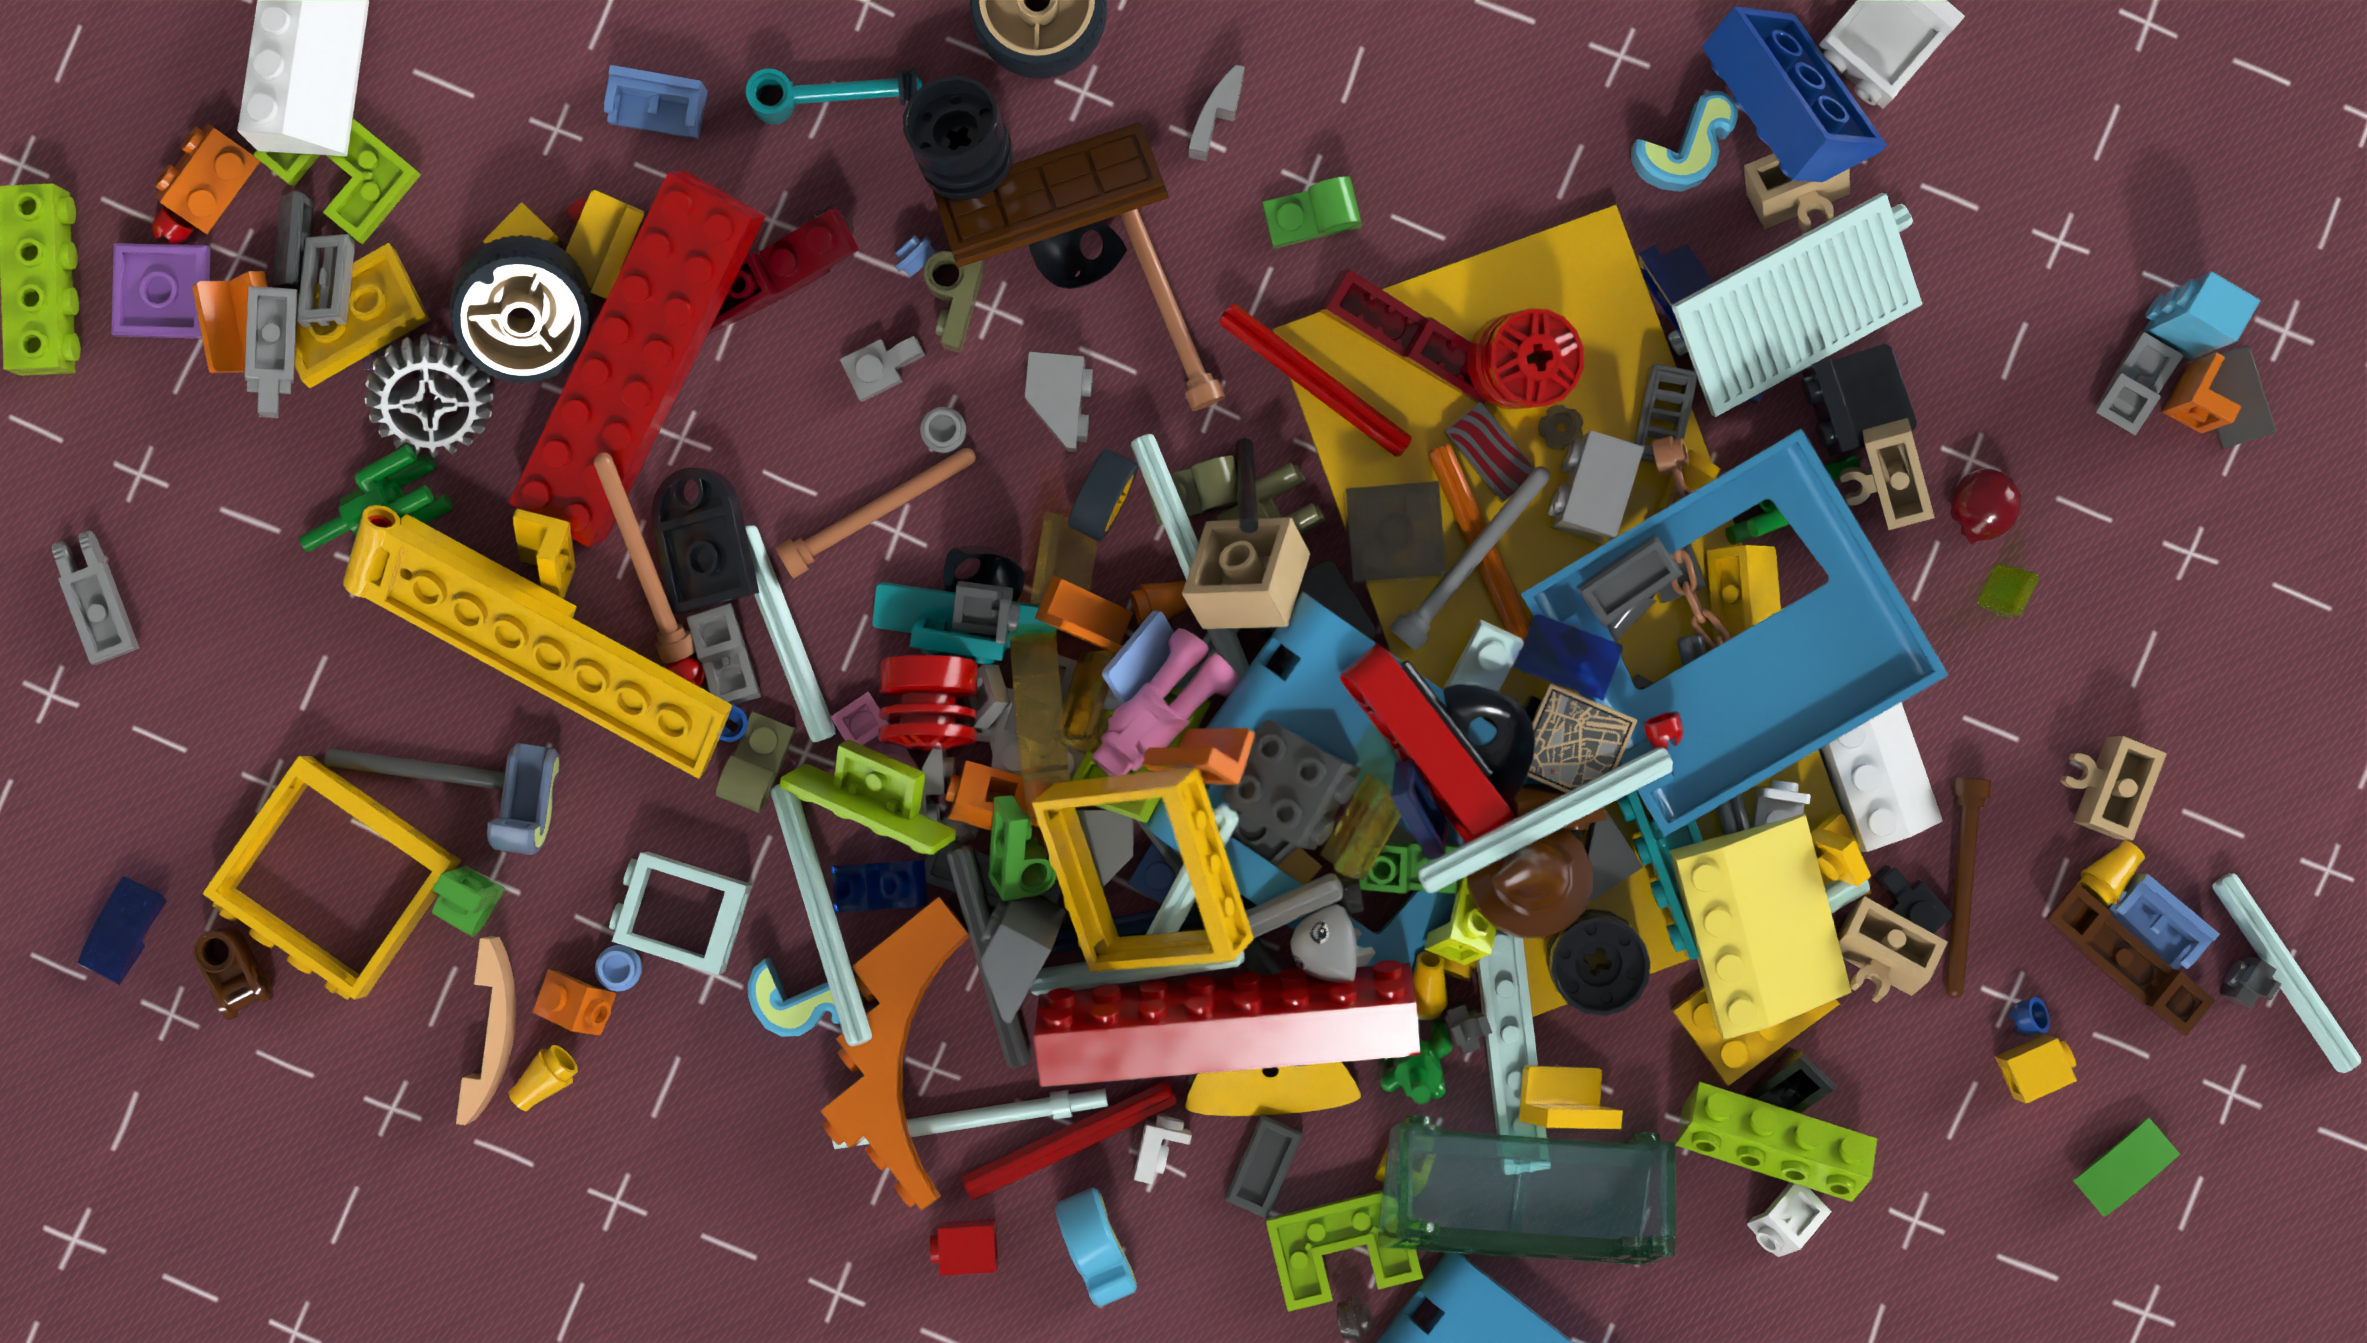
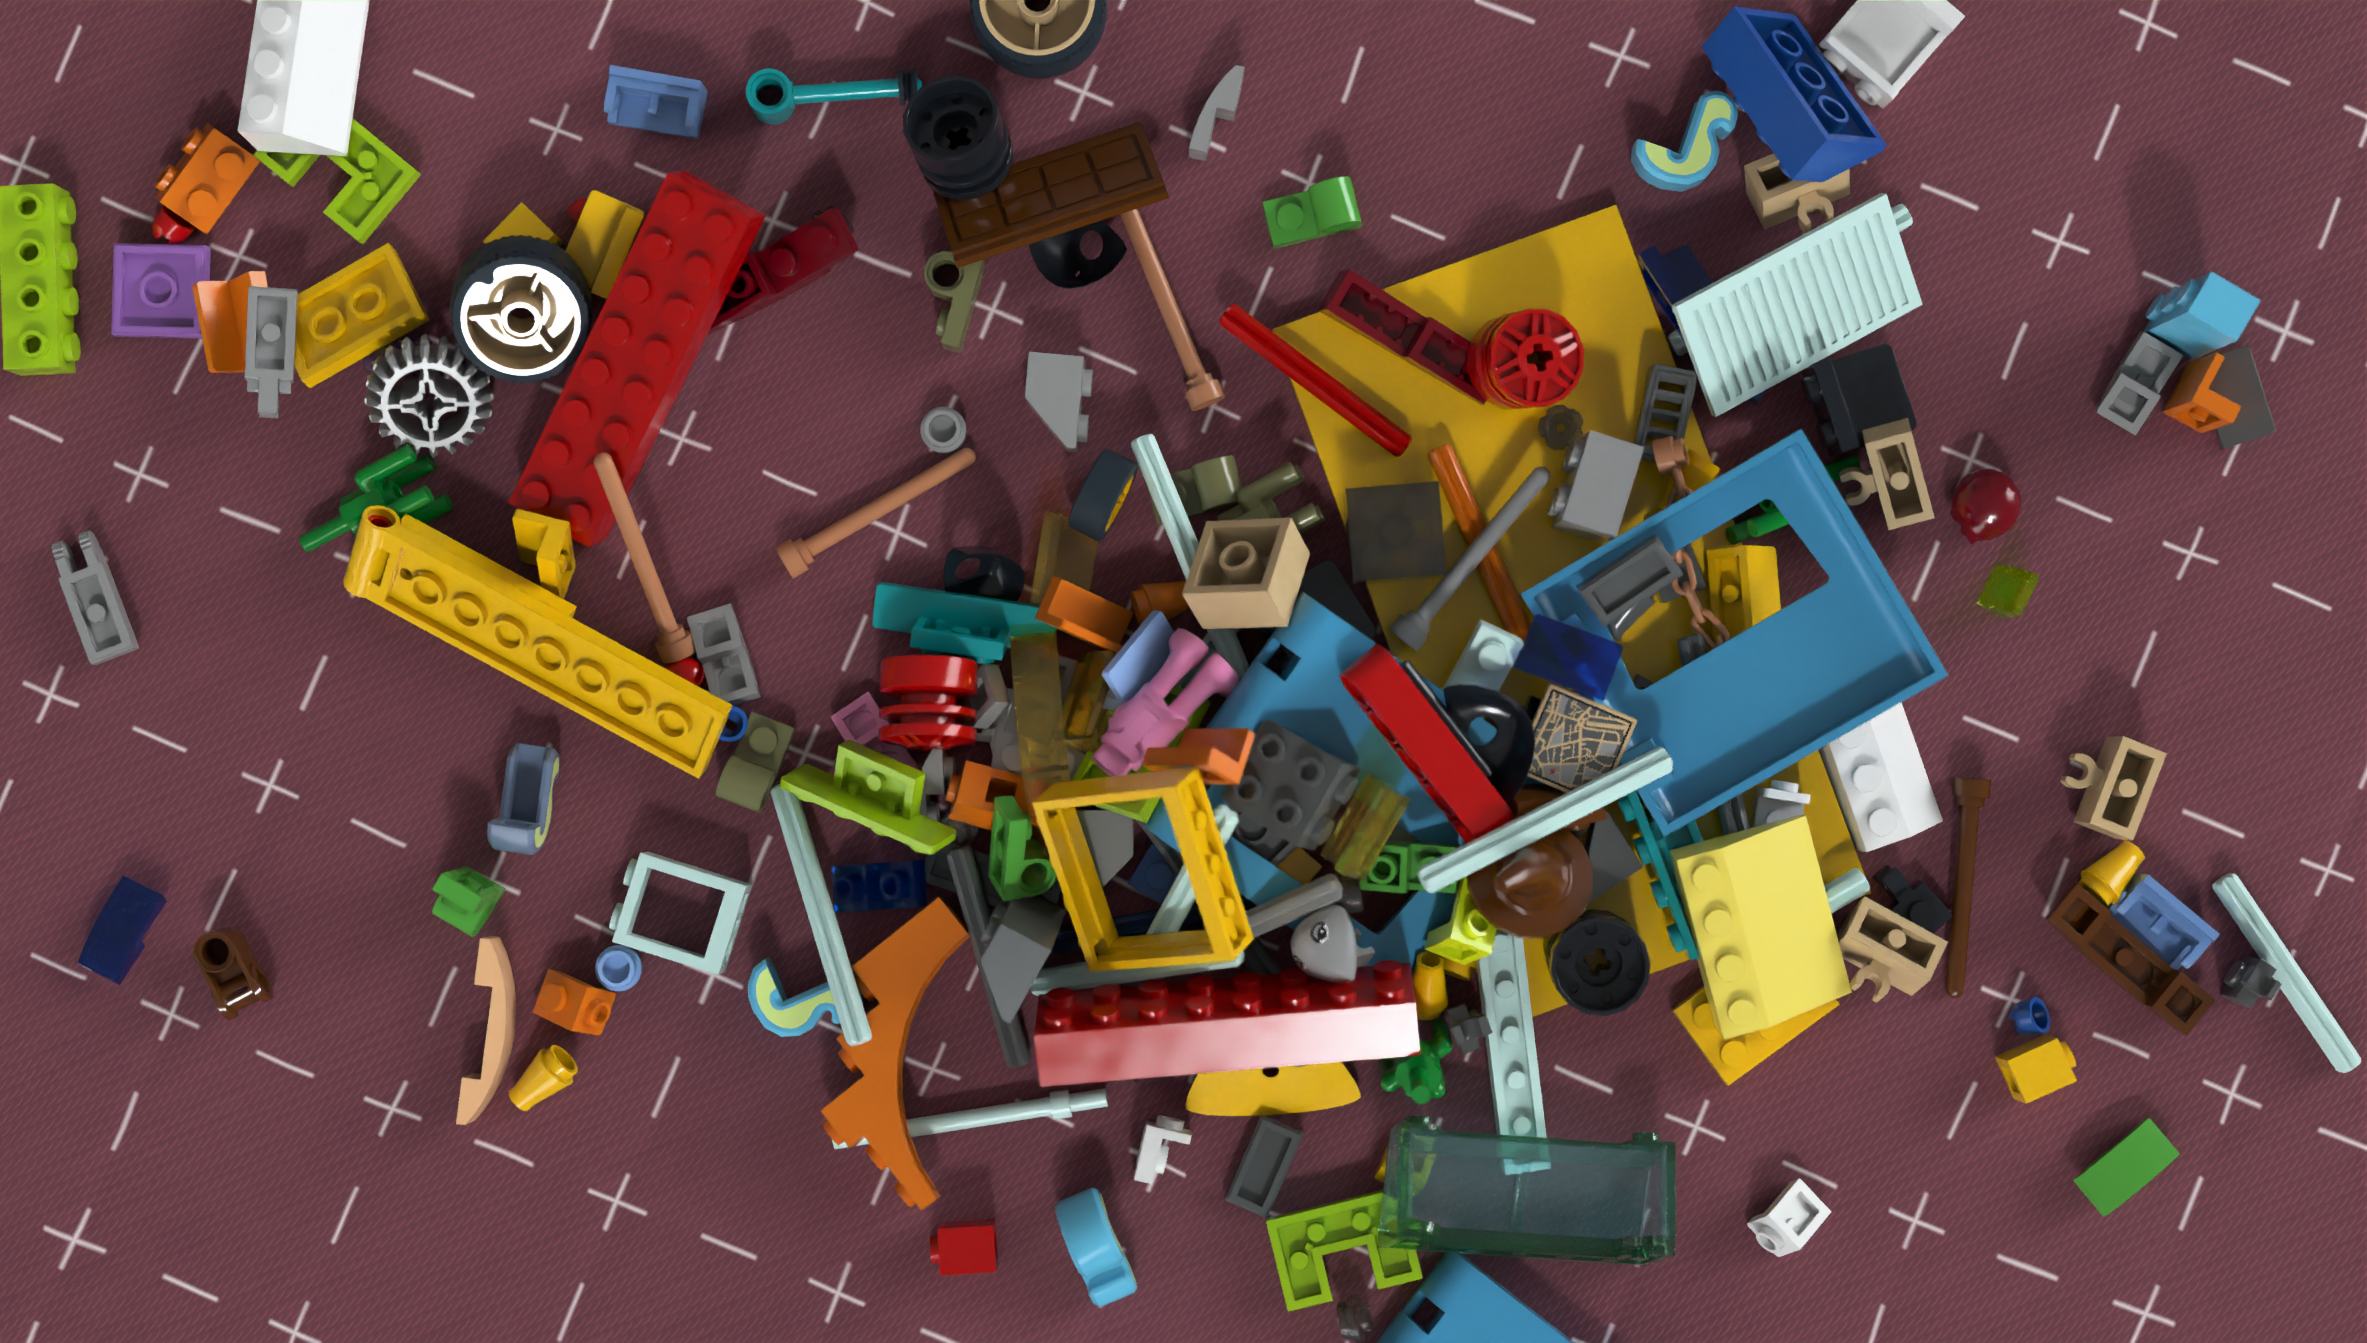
yellow window [202,756,462,1000] -> none
dark grey slope [272,191,314,290] -> none
light grey tile [296,234,355,327] -> none
dark grey bar [325,748,505,790] -> none
black plate [651,468,759,614] -> none
light aqua axle [745,525,836,742] -> none
light grey plate [840,336,926,402] -> none
medium blue plate [894,235,937,277] -> none
dark grey bracket [952,581,1020,644] -> none
red axle [962,1081,1177,1200] -> none
black bar [1235,438,1258,534] -> none
dark blue tile [1390,759,1449,861] -> none
tile [1444,402,1535,504] -> none
yellow panel [1519,1065,1623,1129] -> none
red hinge [1642,711,1684,750] -> none
lime brick [1675,1082,1877,1202] -> none
black slope [1743,1047,1837,1114] -> none
yellow bracket [1811,812,1871,887] -> none

